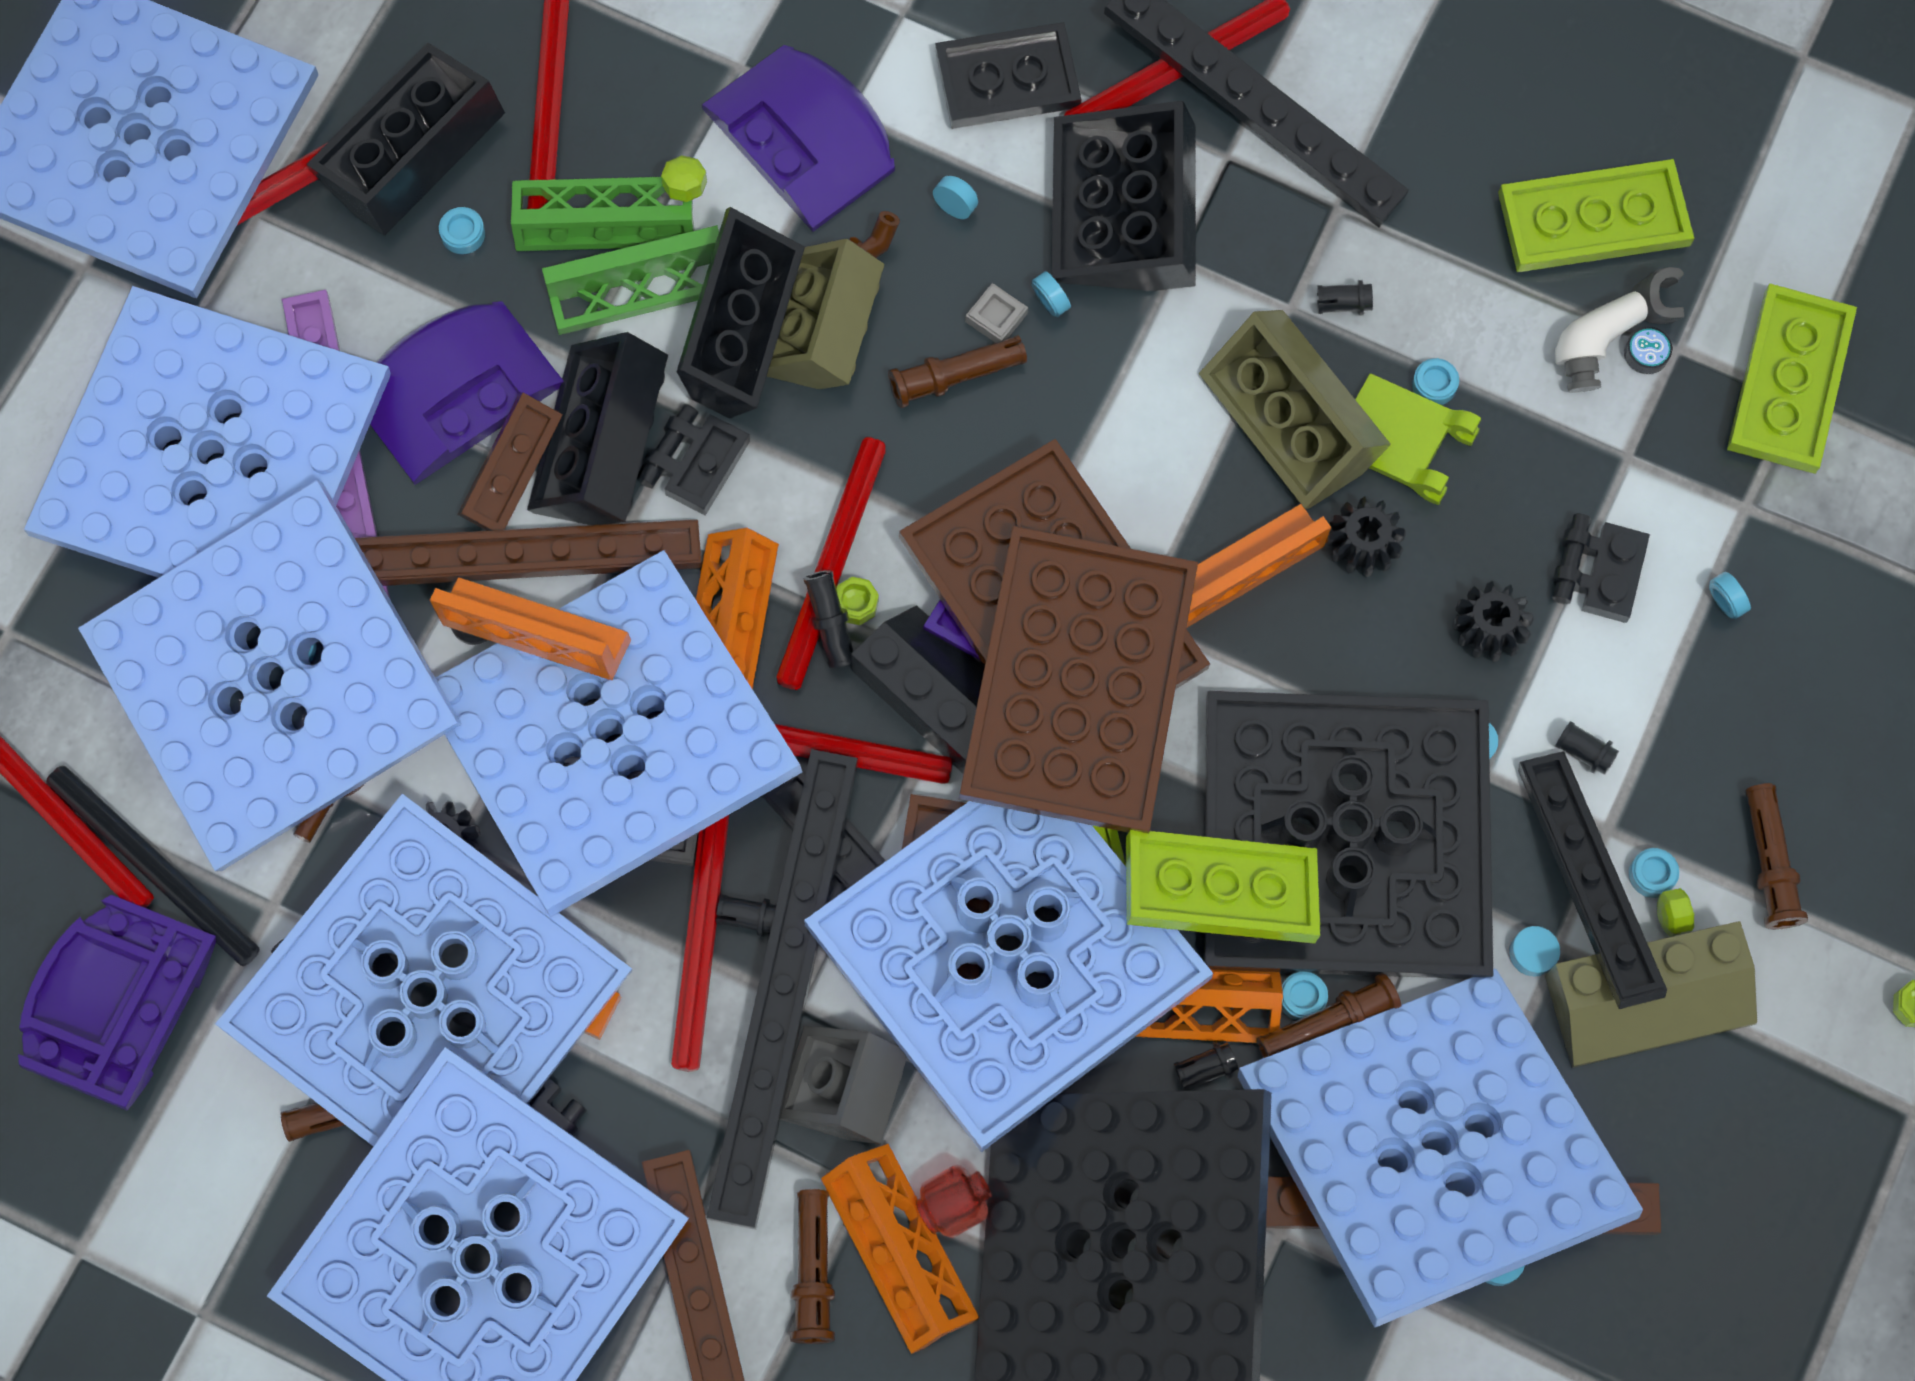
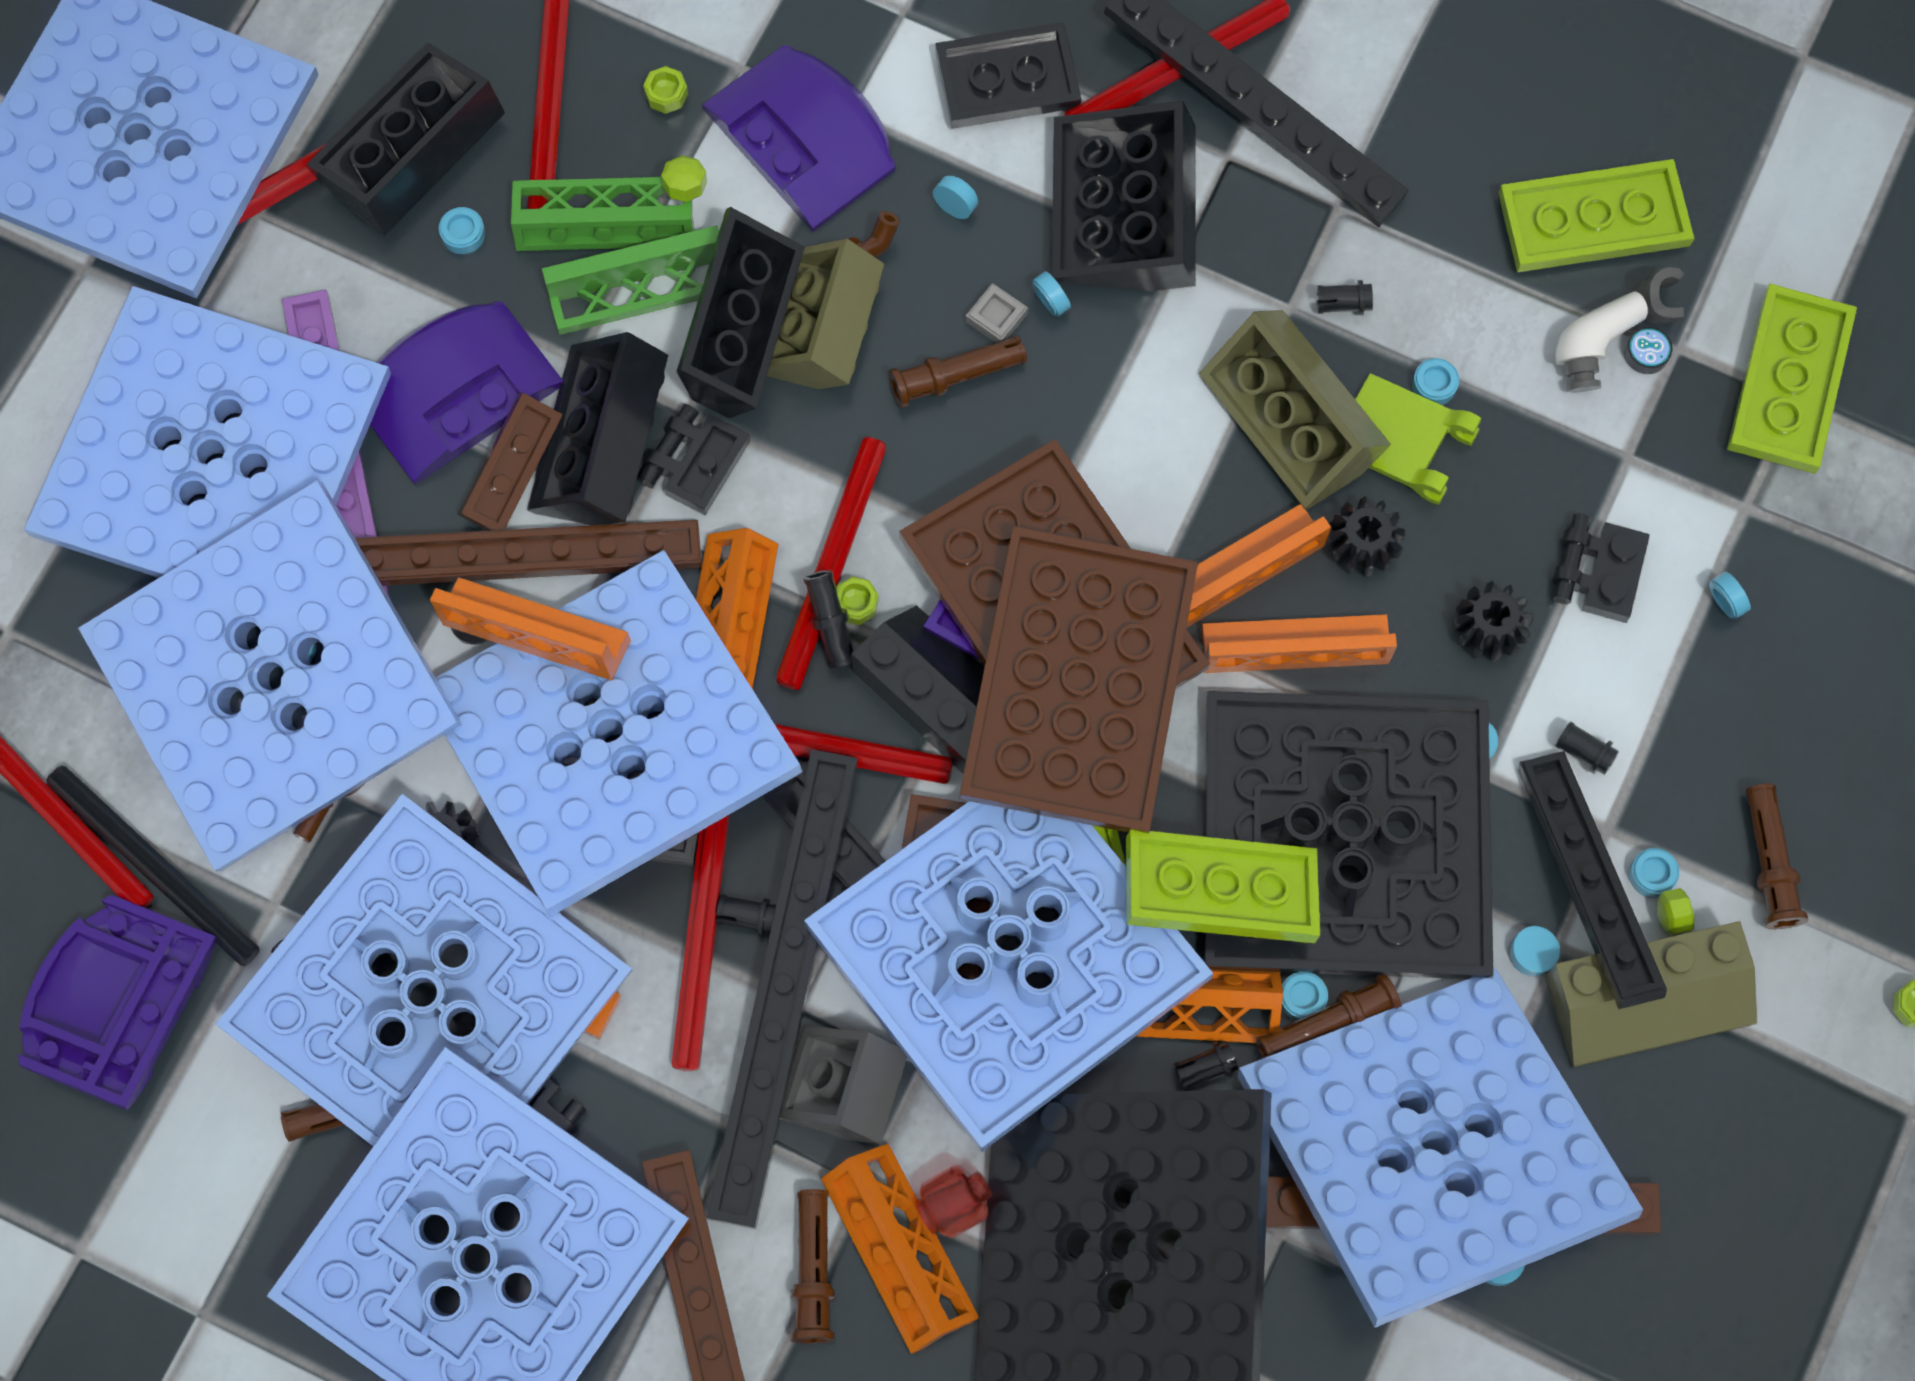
none -> lime tile [643,66,688,114]
none -> orange fence [1201,614,1397,673]

